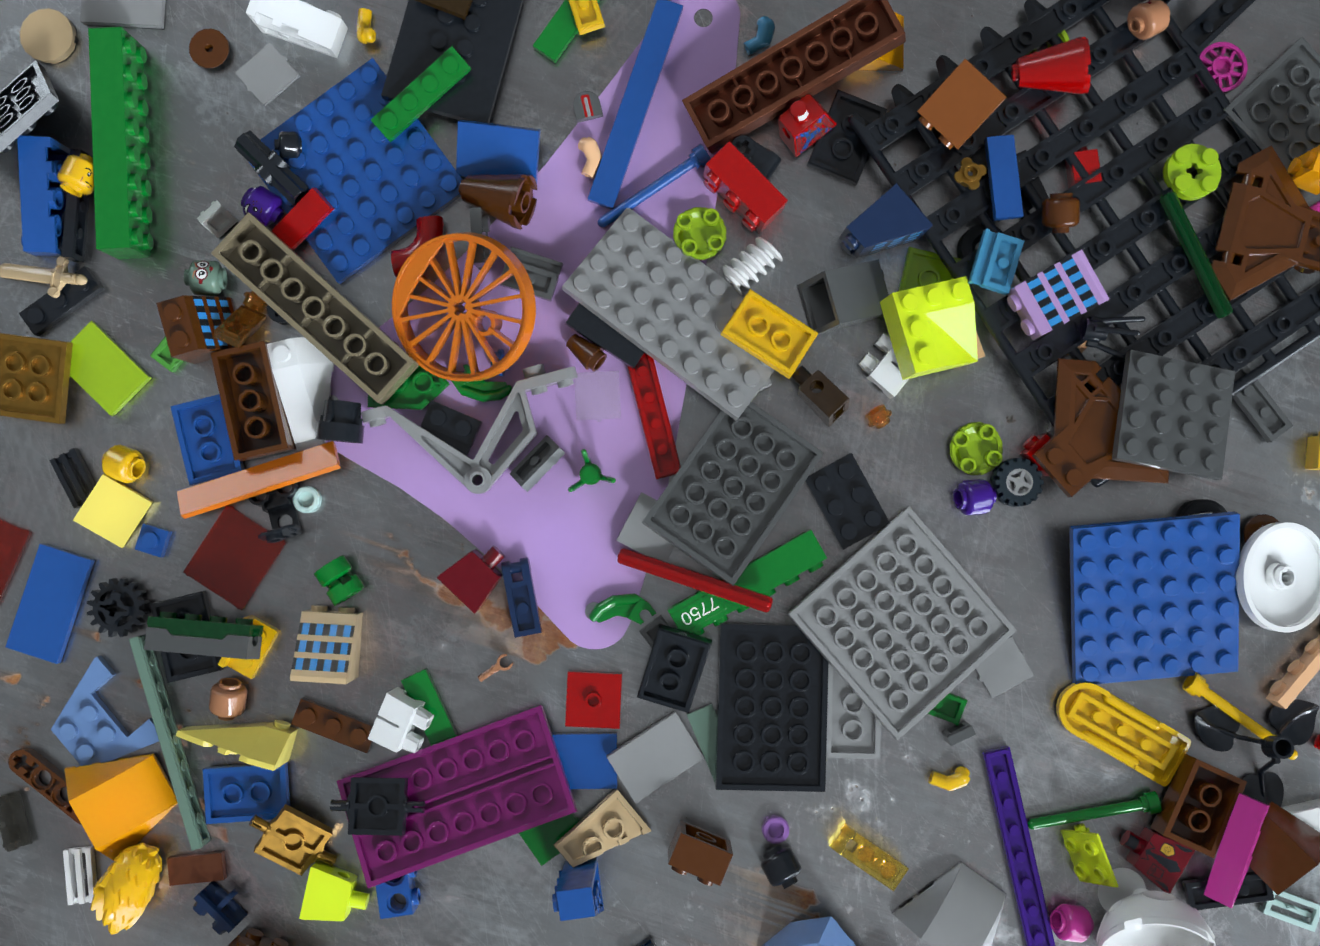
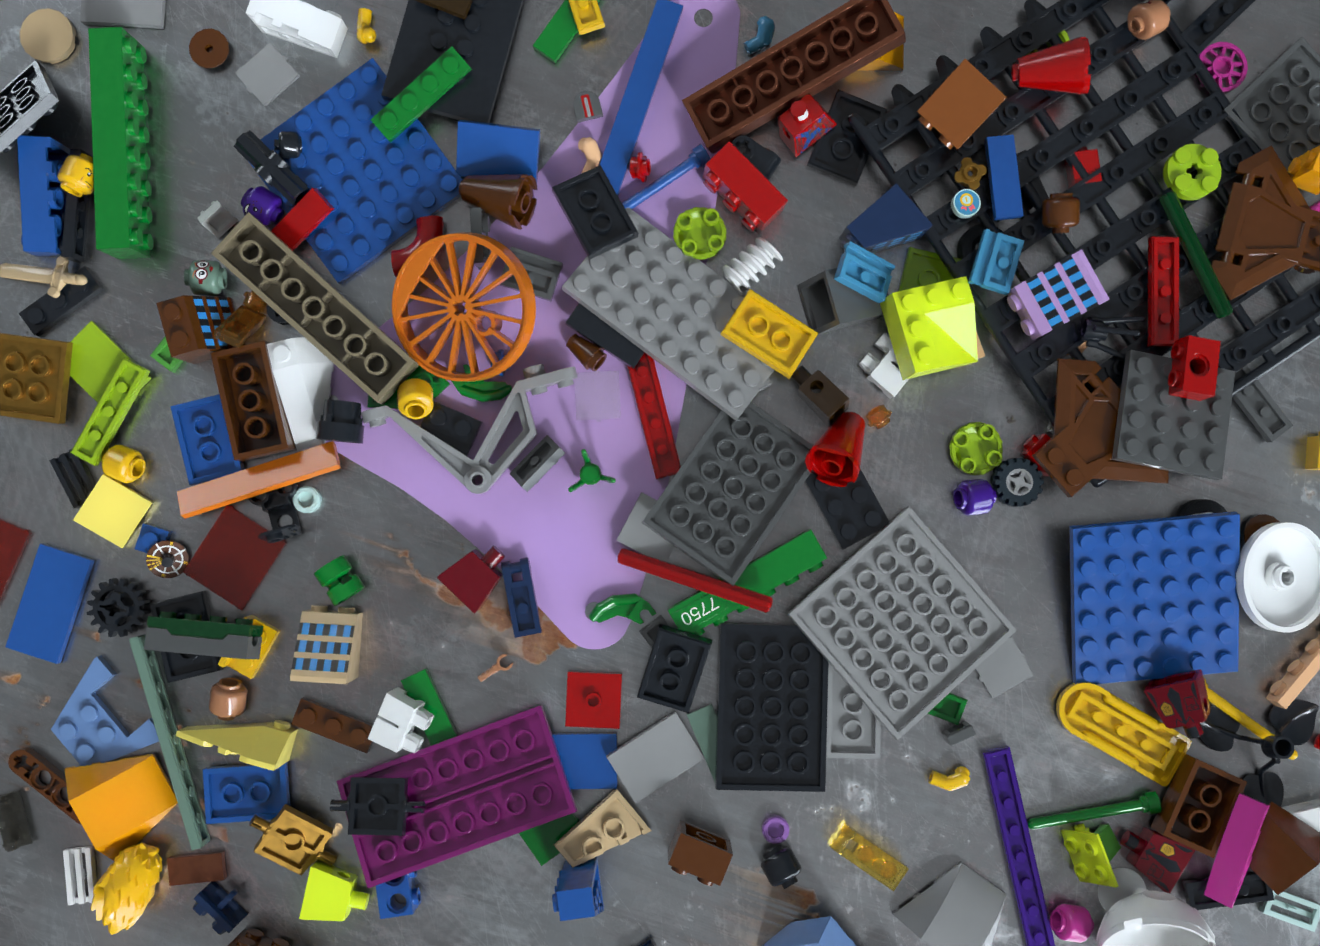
none -> lime tile [70,357,150,466]
none -> reddish brown piece [146,540,189,578]
none -> yellow head [397,378,434,419]
none -> black tile [552,165,639,259]
none -> red plate [630,152,651,182]
none -> red cone [805,412,865,487]
none -> dark azure plate [834,241,895,303]
none -> tile [951,189,981,219]
none -> bright green tile [1094,823,1121,862]
none -> dark red torso [1144,669,1210,739]
none -> red tile [1148,236,1179,348]
none -> red brick [1168,335,1221,401]

